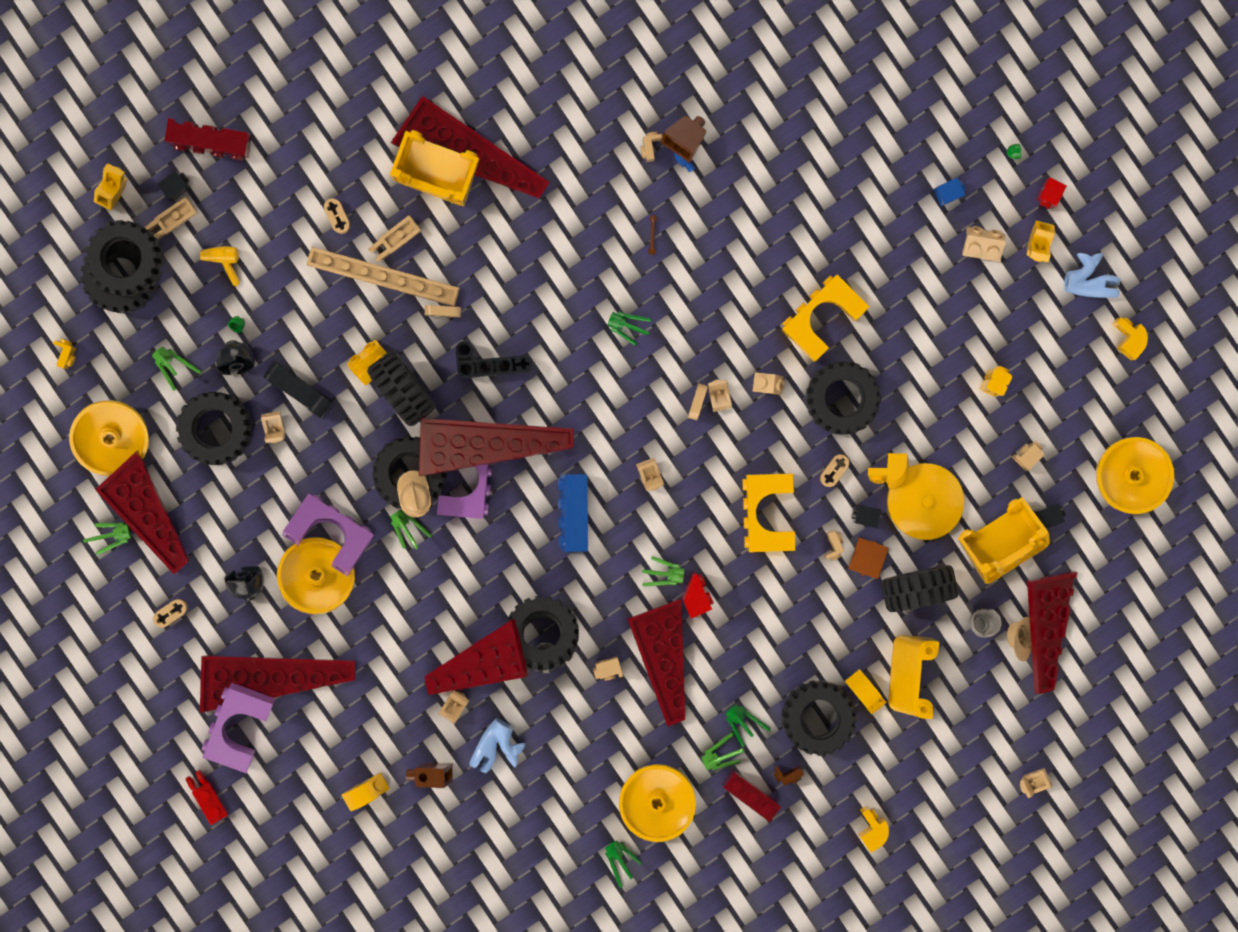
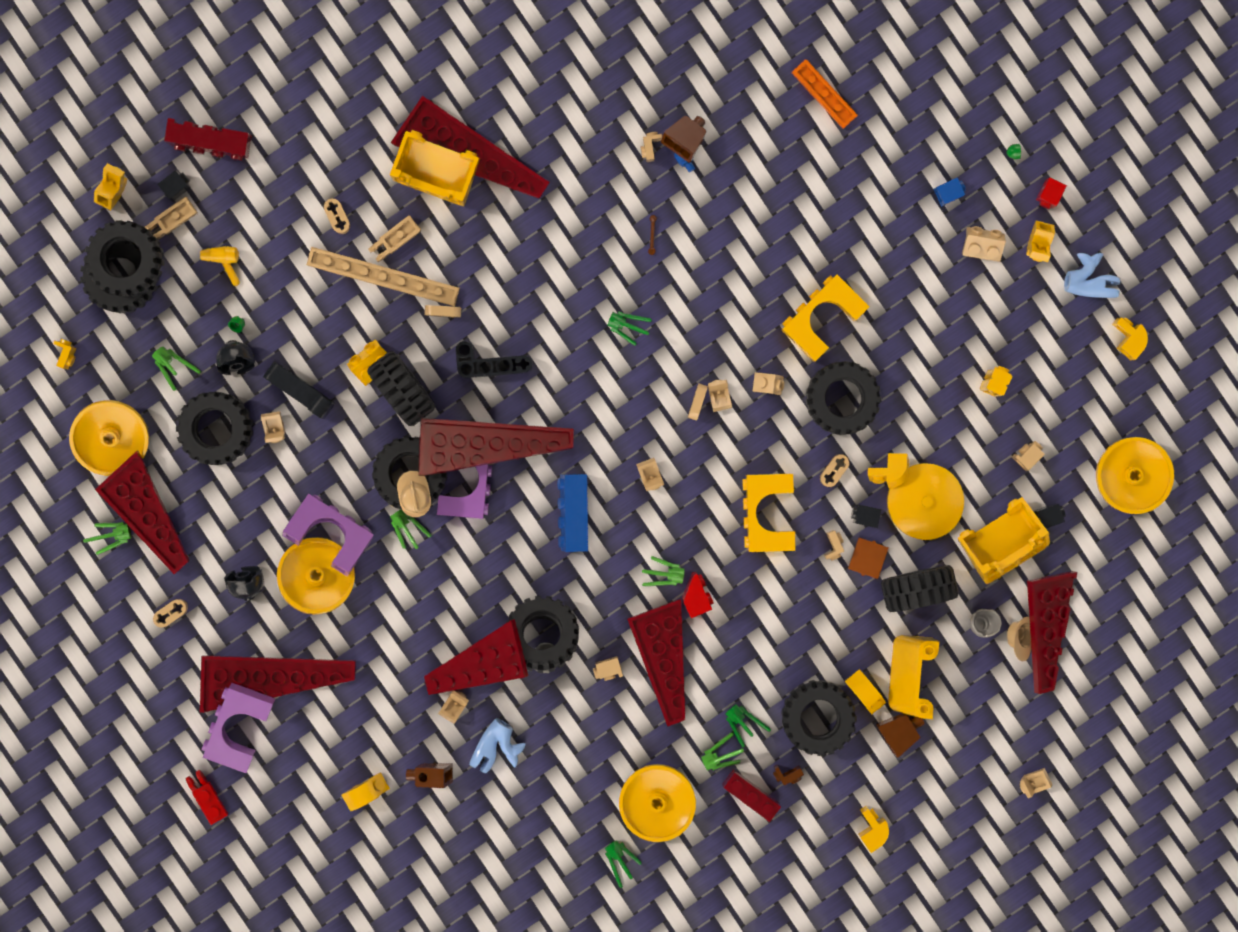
none -> orange tile [792,59,858,129]
none -> reddish brown torso [876,713,925,758]

